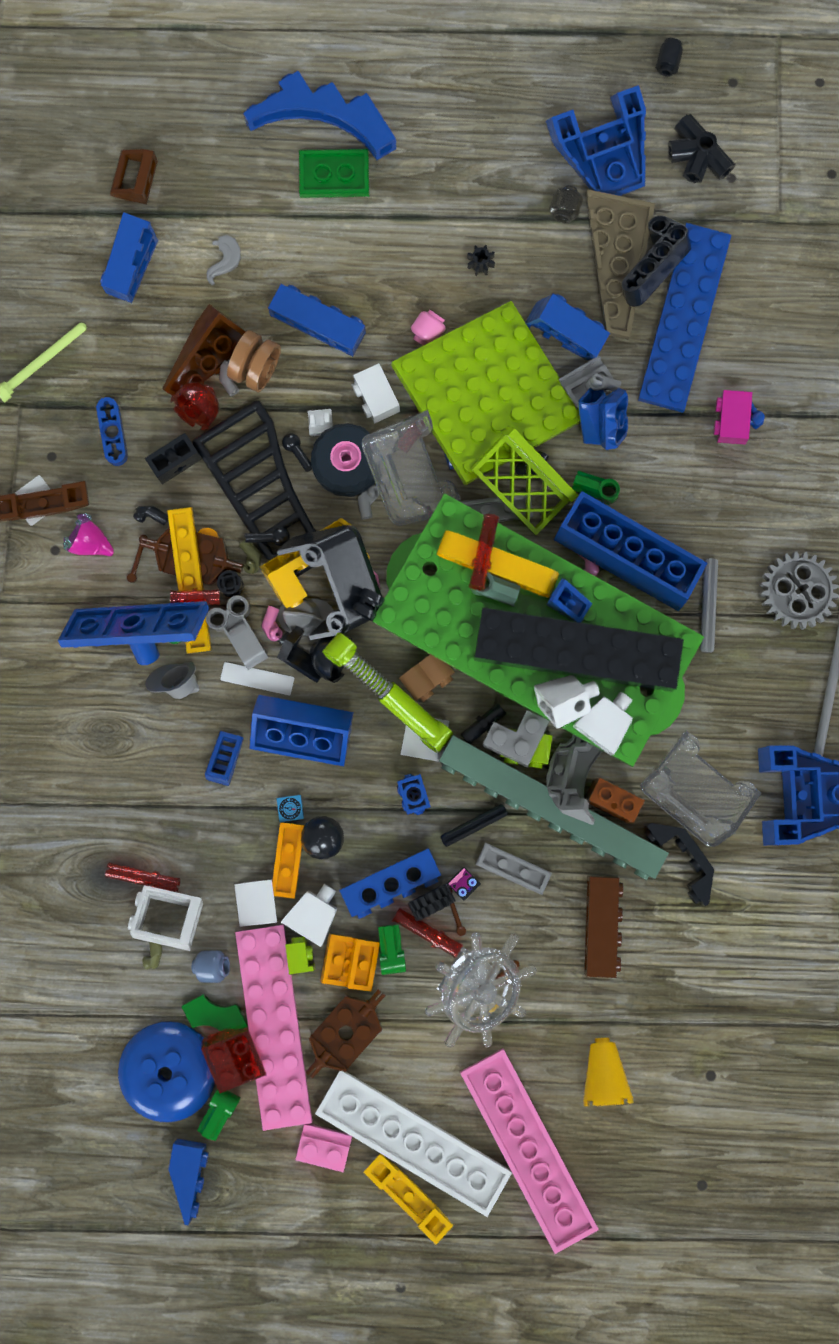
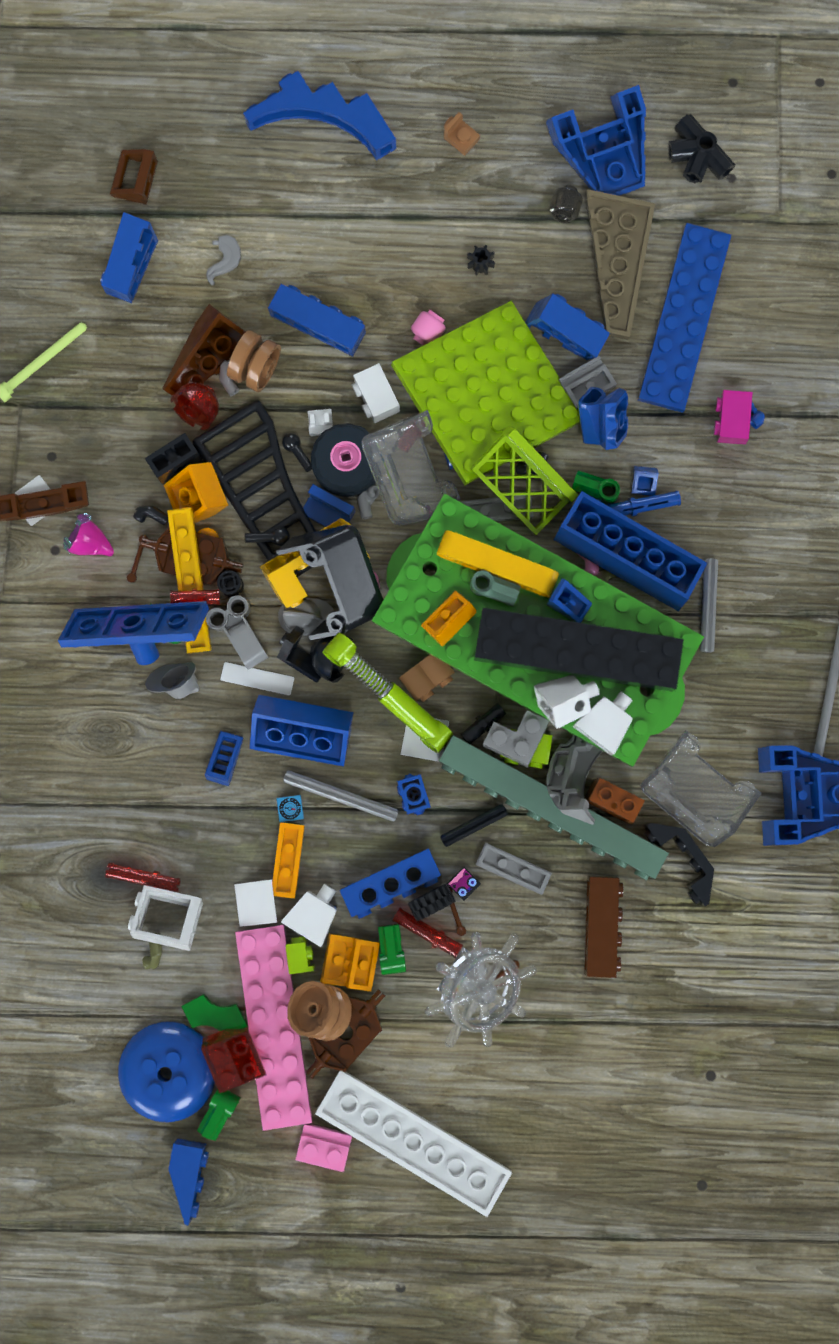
blue beam [96,397,128,466] -> none
sand blue head [191,950,230,983] -> none
olive arm [239,540,262,574] -> none
bright pink arm [261,606,283,641] -> none
green tile [299,149,369,198] -> none
black piece [301,816,344,860] -> none
black wheel [352,587,385,621] -> none
yellow slope [363,1153,453,1245] -> none
bright pink plate [460,1048,599,1254] -> none
clear red pin [469,514,499,591] -> none
yellow cone [583,1038,634,1107] -> none
light grey arm [588,374,622,391] -> none
black beam [622,215,691,307] -> none
black brick [656,38,683,77] -> none
light grey gear [759,551,839,630] -> none
none -> light orange slope [164,462,228,523]
none -> light grey axle [283,770,399,821]
none -> medium nougat wheel [287,981,352,1041]
none -> blue panel [303,484,356,527]
none -> light orange slope [421,590,477,646]
none -> medium nougat bracket [444,112,480,156]
none -> blue pin [608,490,681,517]
none -> blue slope [631,466,659,496]

